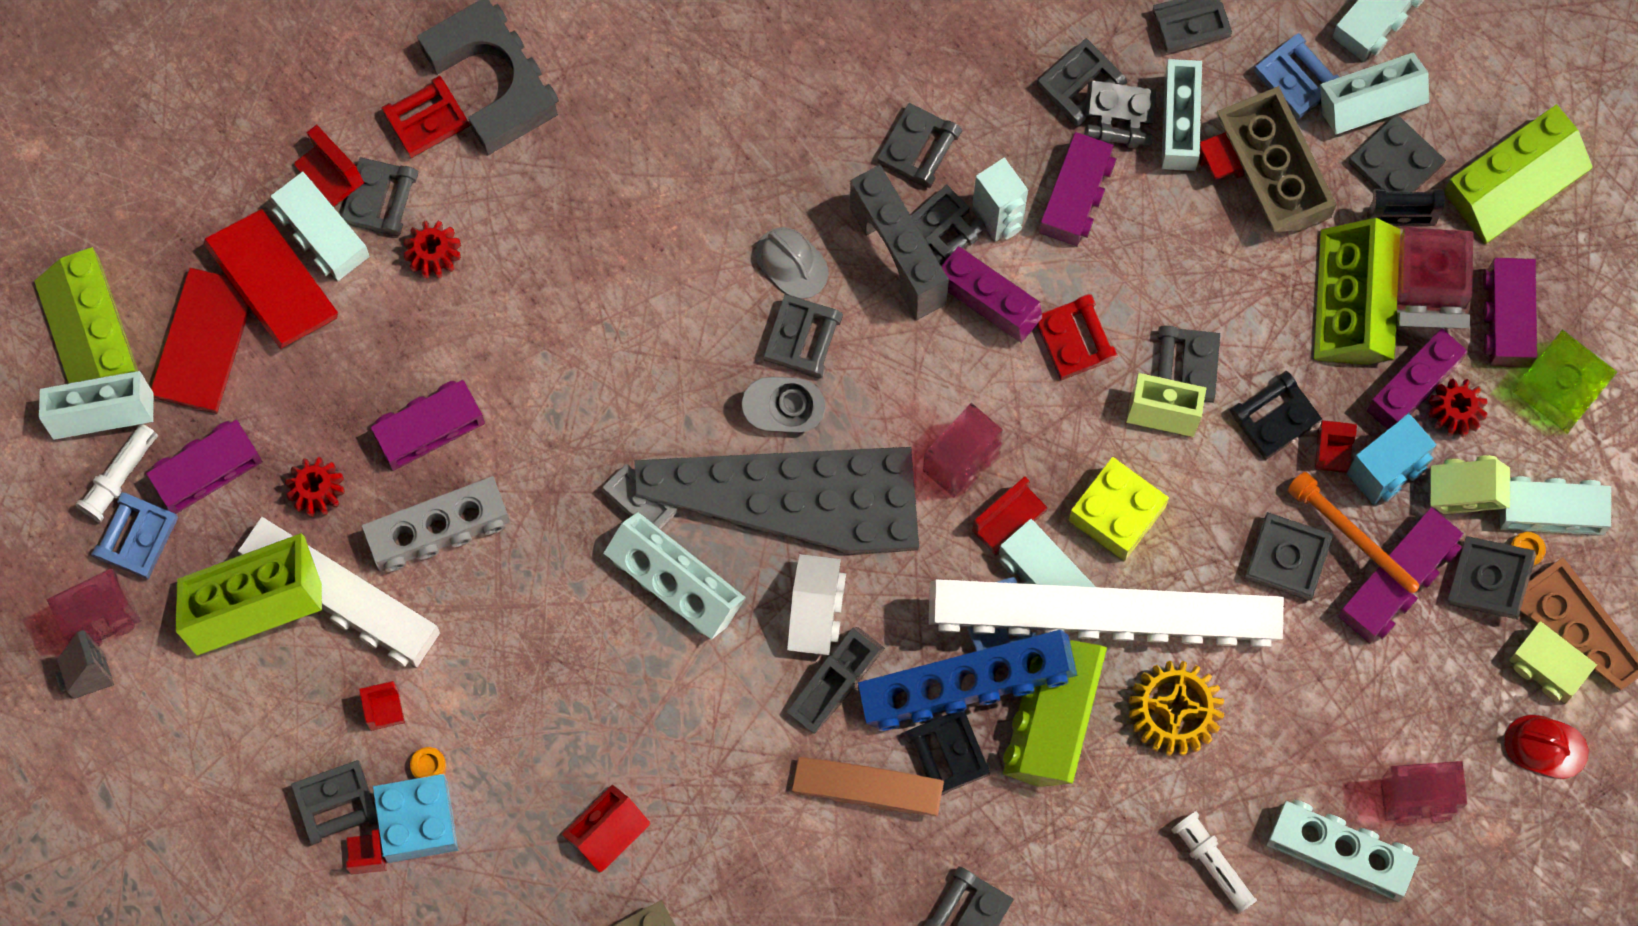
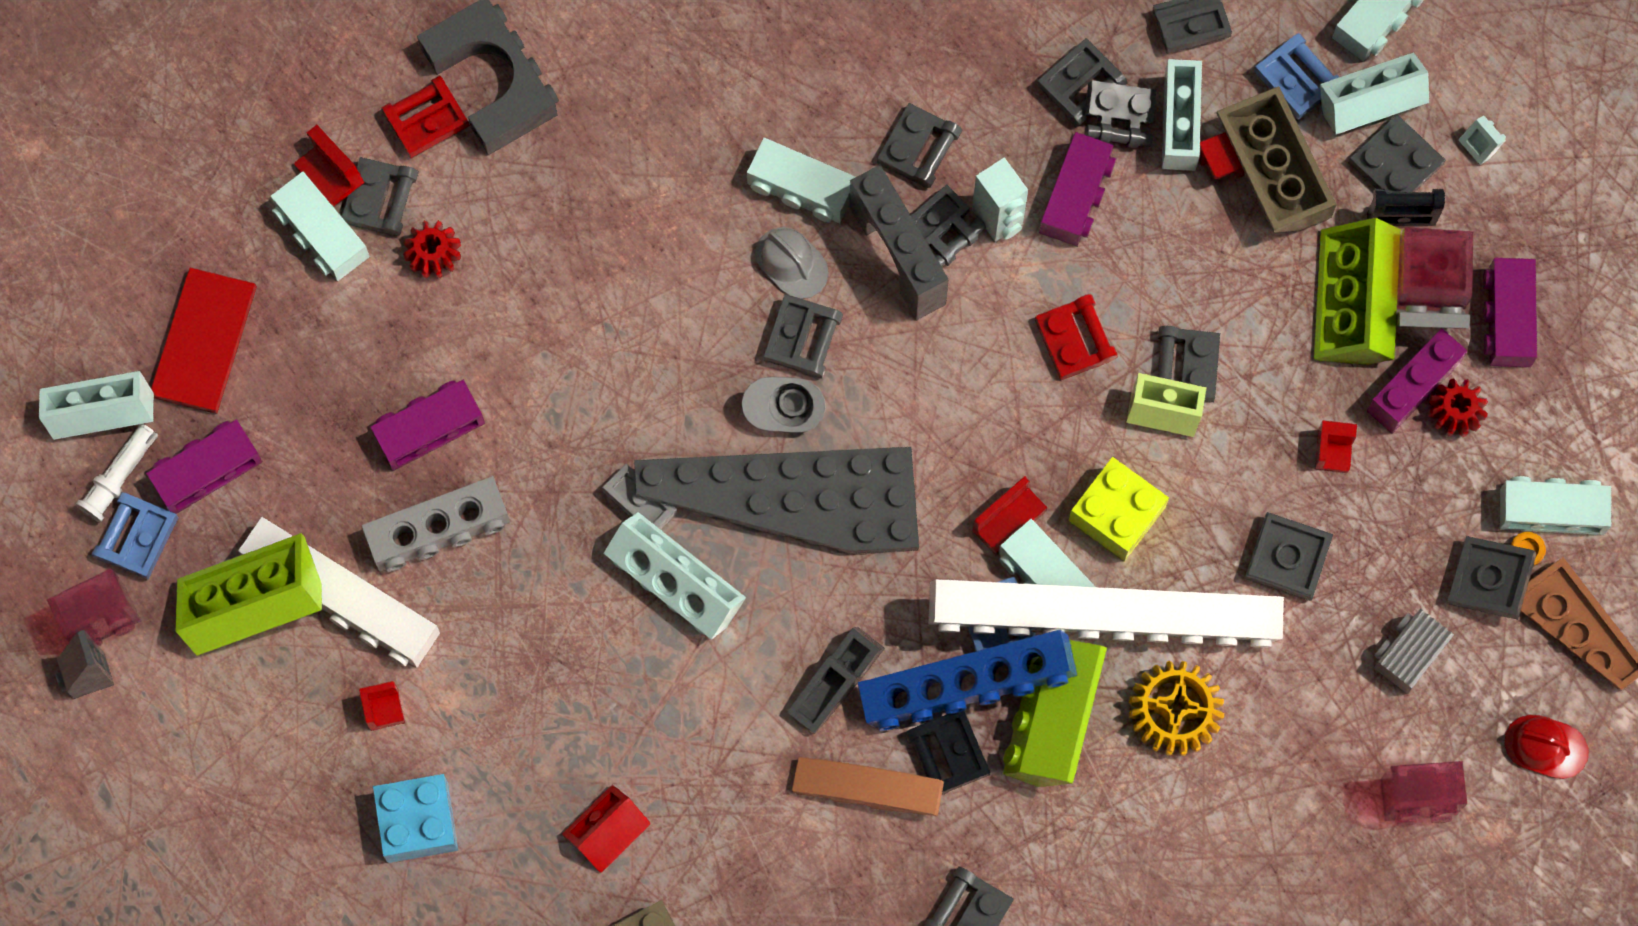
lime slope [34,247,138,384] -> none
red tile [204,209,339,349] -> none
red gear [285,457,345,517] -> none
dark grey plate [291,760,378,845] -> none
red panel [346,829,387,875] -> none
light orange tile [410,747,447,779] -> none
white brick [787,554,846,655] -> none
clear pink brick [923,403,1003,498] -> none
magenta brick [941,246,1042,343] -> none
white pin [1171,811,1257,914] -> none
black plate [1230,371,1323,460] -> none
light aqua brick [1266,800,1420,902] -> none
orange piece [1288,472,1419,593] -> none
magenta brick [1338,507,1464,643] -> none
medium azure brick [1347,413,1437,505] -> none
yellowish green brick [1430,455,1510,514] -> none
lime slope [1444,104,1593,245] -> none
yellowish green brick [1509,621,1597,704] -> none
clear neon green brick [1513,329,1617,434] -> none
none -> light aqua brick [747,138,855,224]
none -> light grey brick [1374,609,1454,694]
none -> light aqua tile [1458,116,1506,165]

